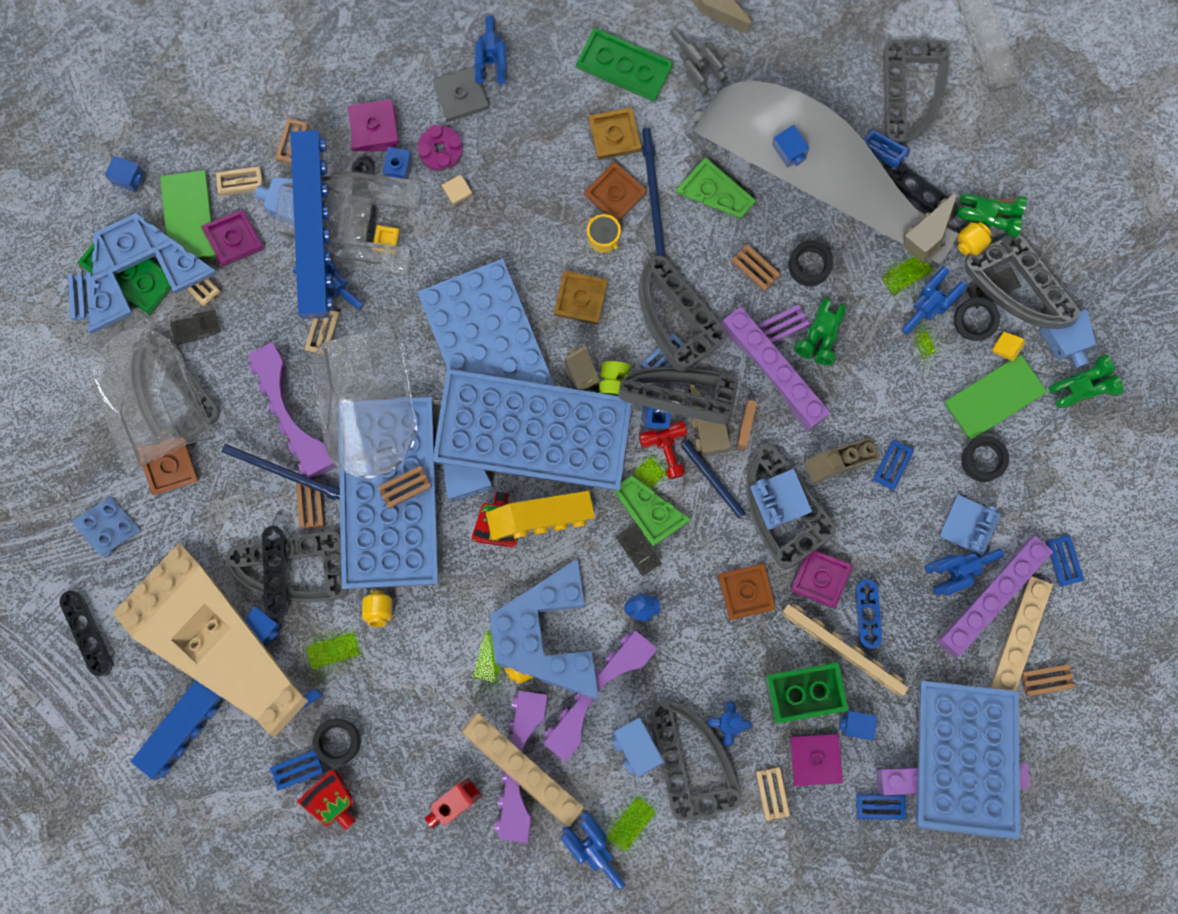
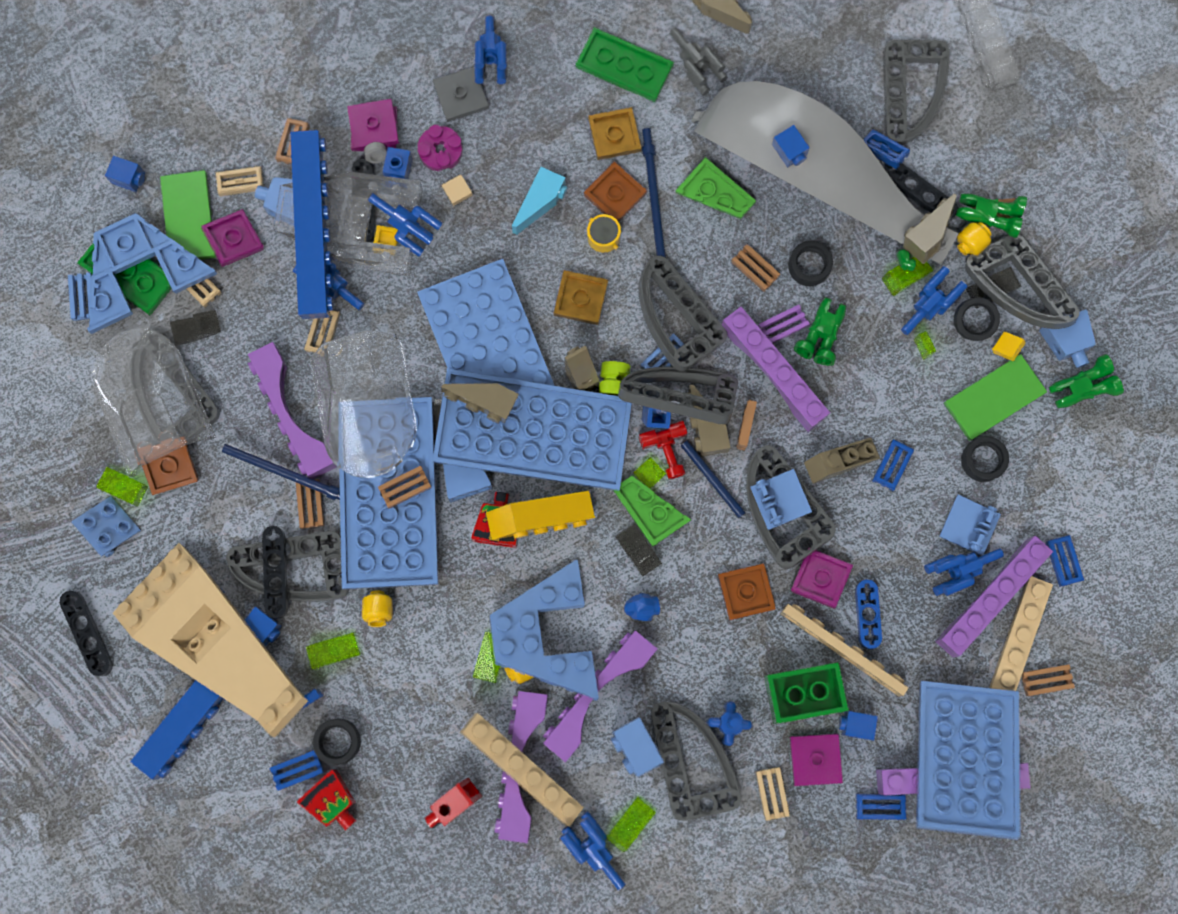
none -> clear neon green slope [96,467,149,507]
none -> light grey tile [364,142,387,164]
none -> blue plant [368,193,443,256]
none -> dark tan slope [441,383,519,424]
none -> medium azure slope [512,167,568,235]
none -> green arm [896,248,916,271]

